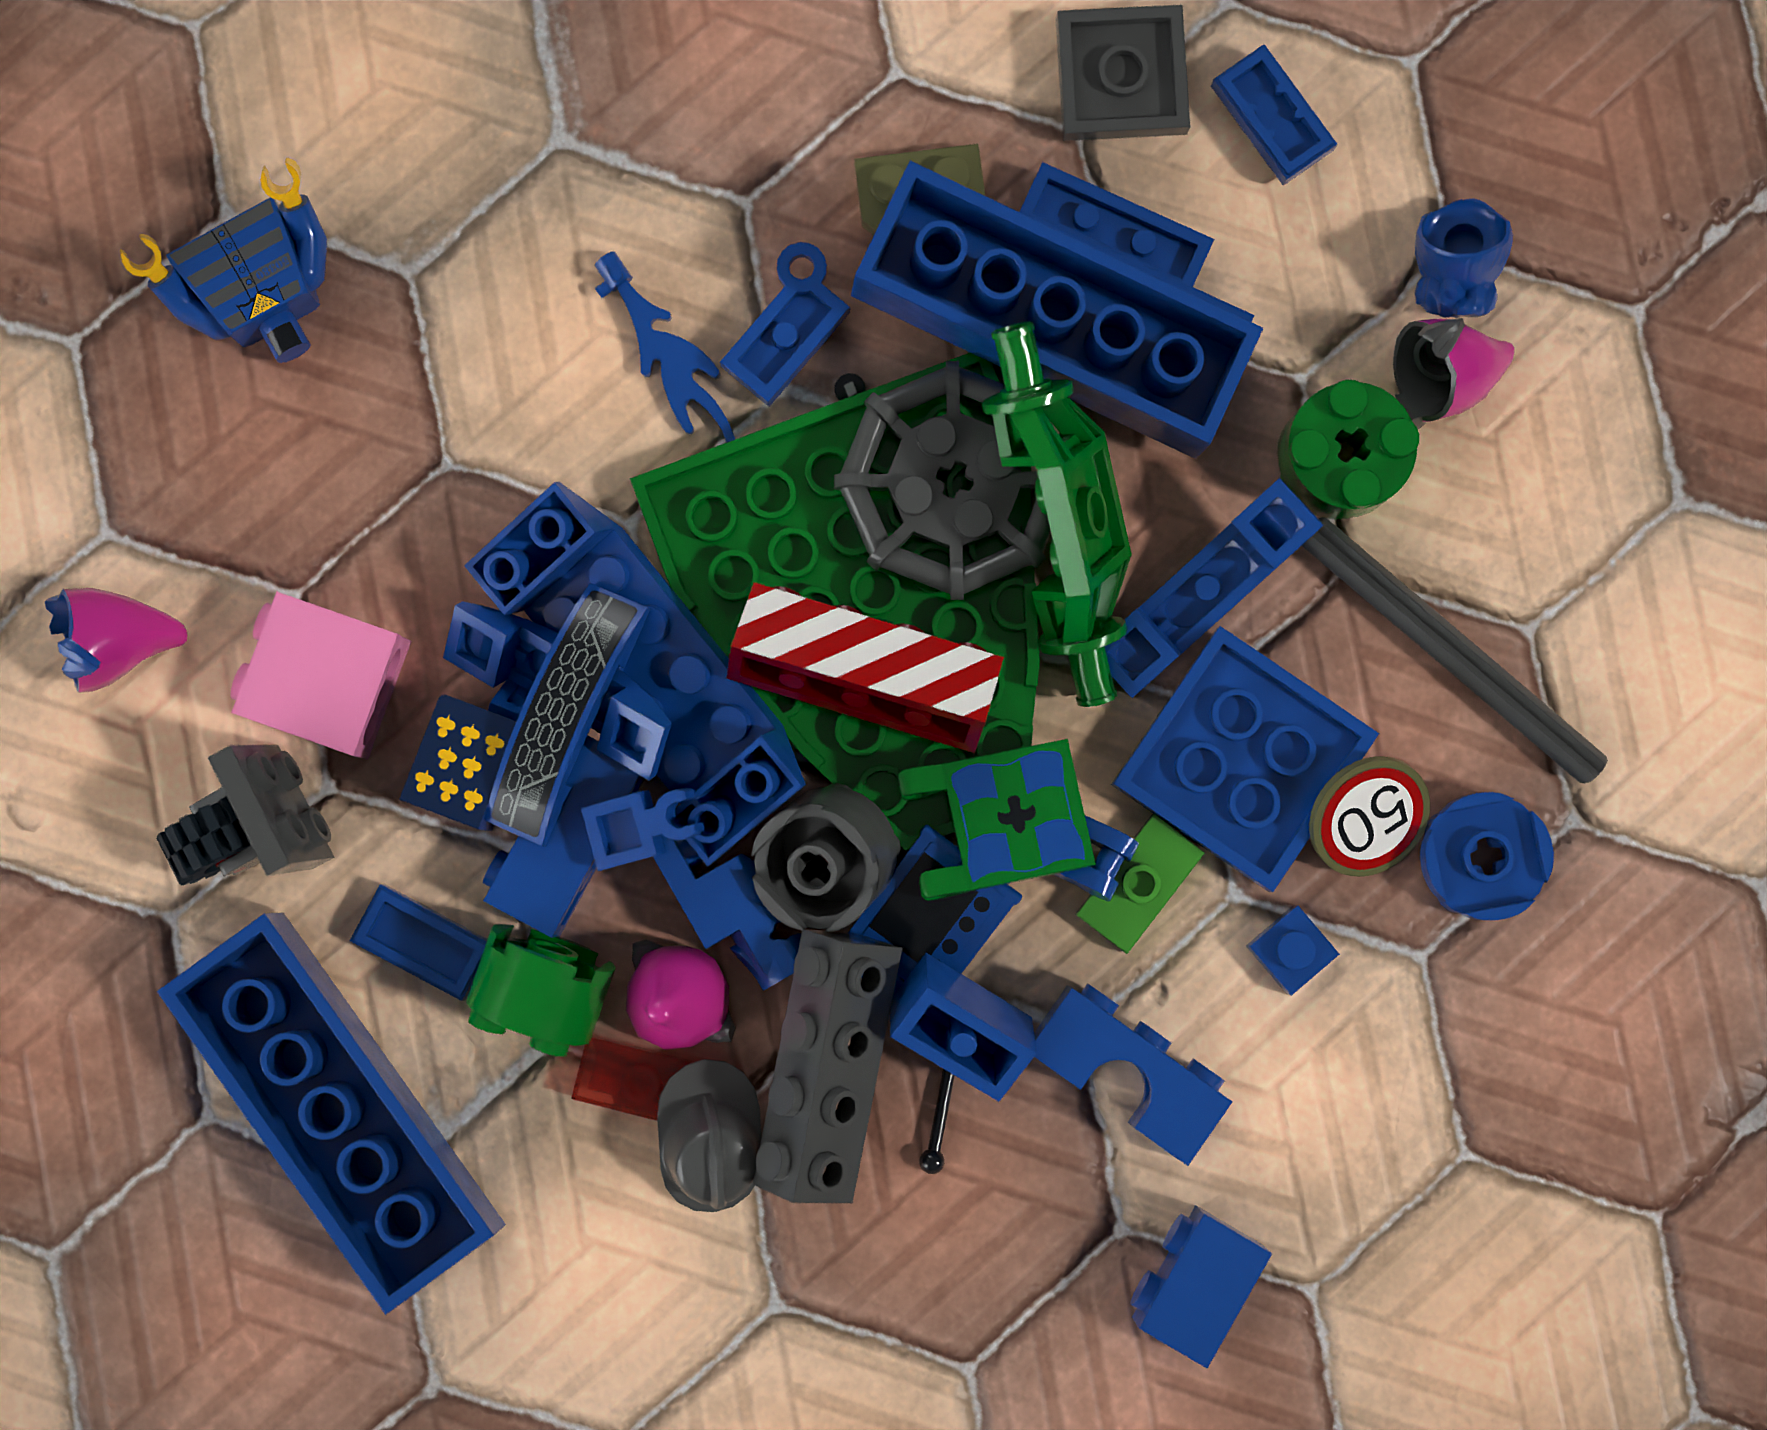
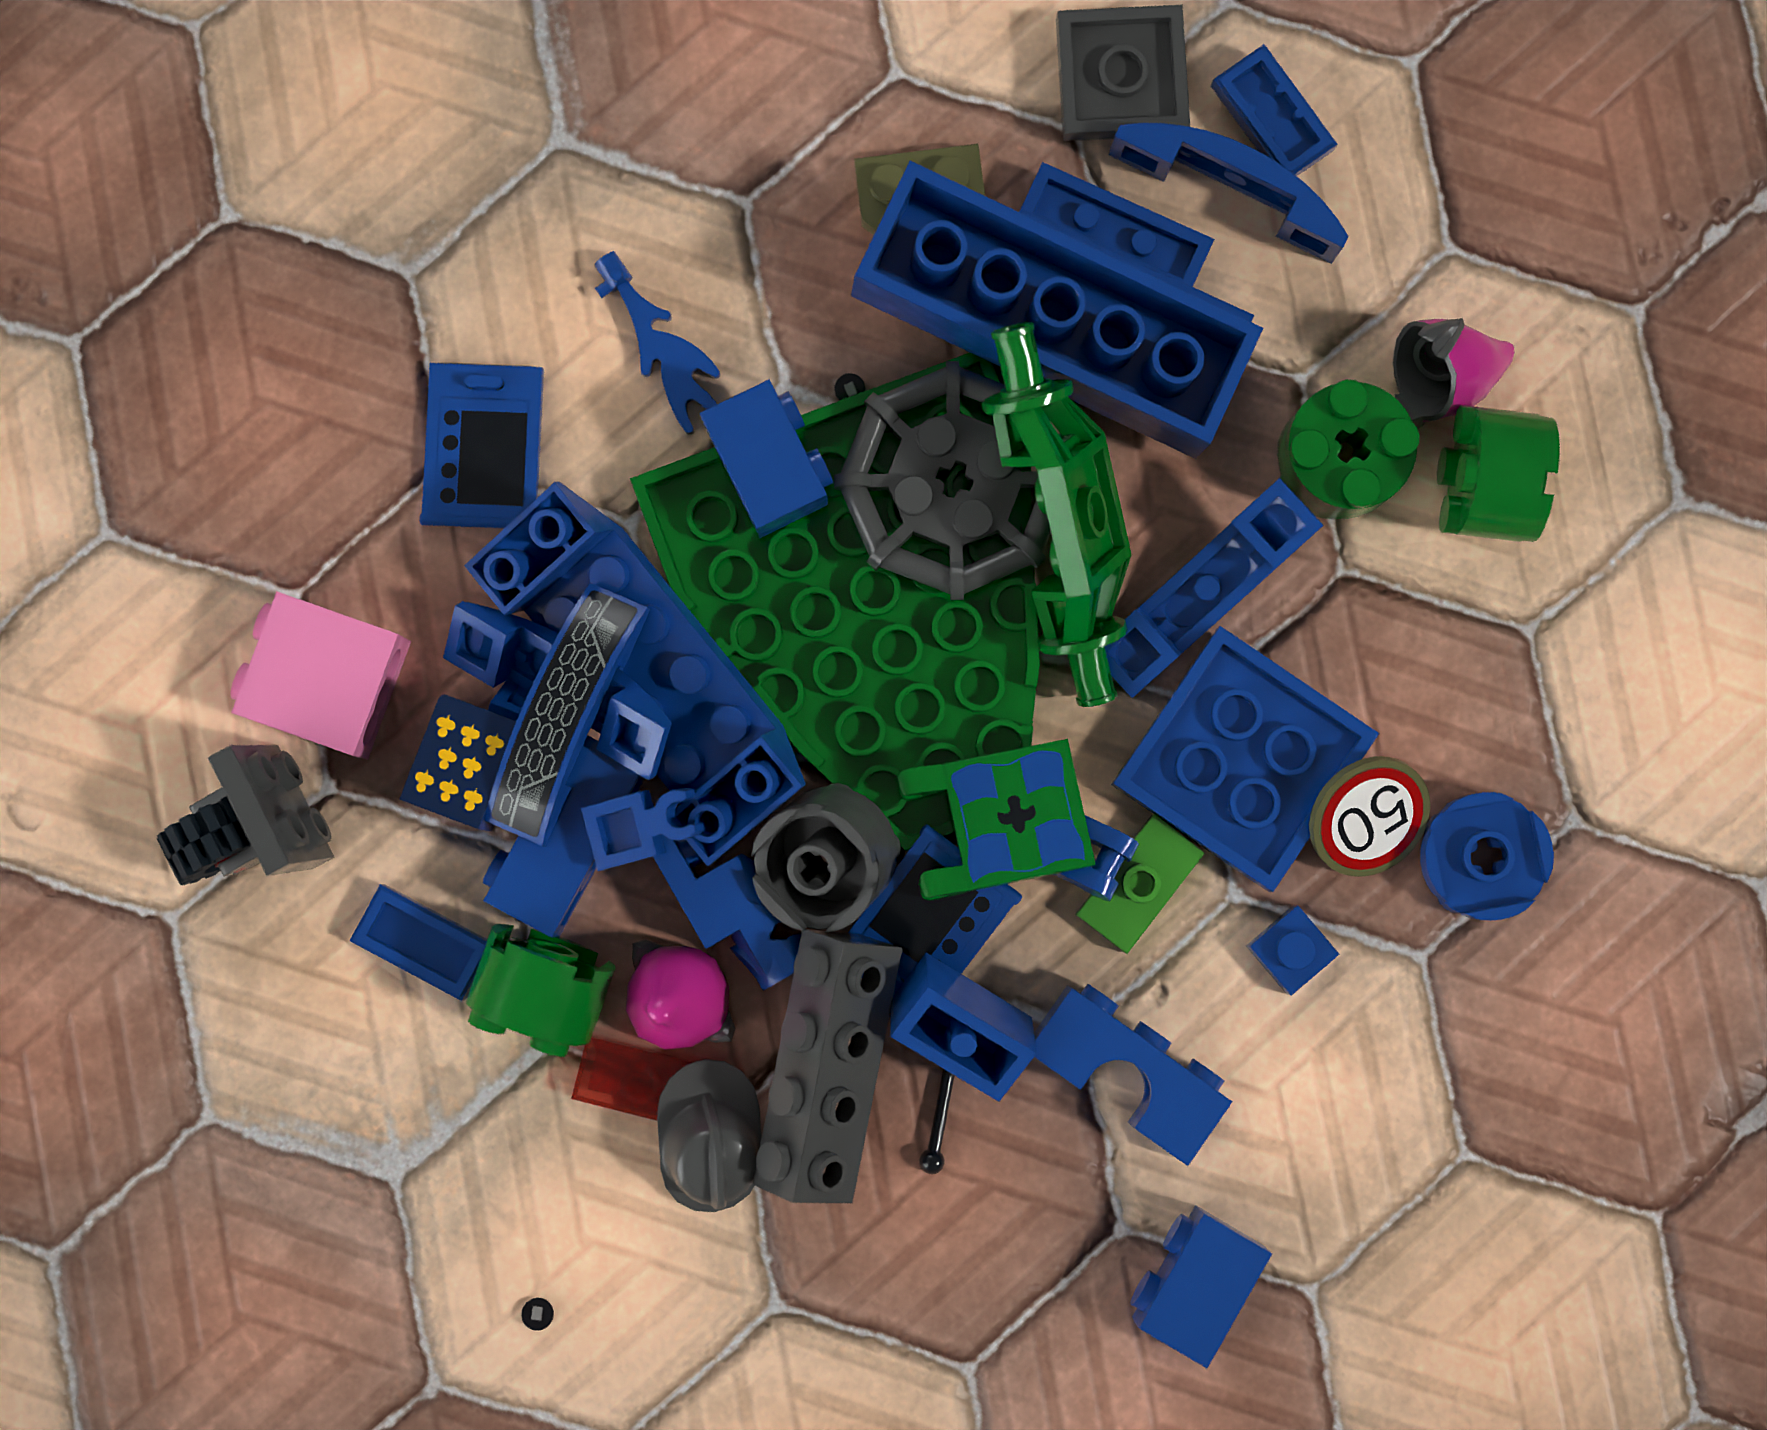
dark pink hat [45,588,188,693] -> none
blue torso [120,158,327,363] -> none
blue brick [157,912,506,1315] -> none
blue hinge [720,242,850,407] -> none
brick [726,582,1004,753] -> none
dark grey axle [1302,517,1608,784] -> none
blue hair [1415,198,1513,318] -> none
none -> blue container [419,363,544,528]
none -> black piece [521,1298,554,1331]
none -> blue brick [699,379,834,538]
none -> blue slope [1109,123,1349,264]
none -> green brick [1437,405,1560,542]

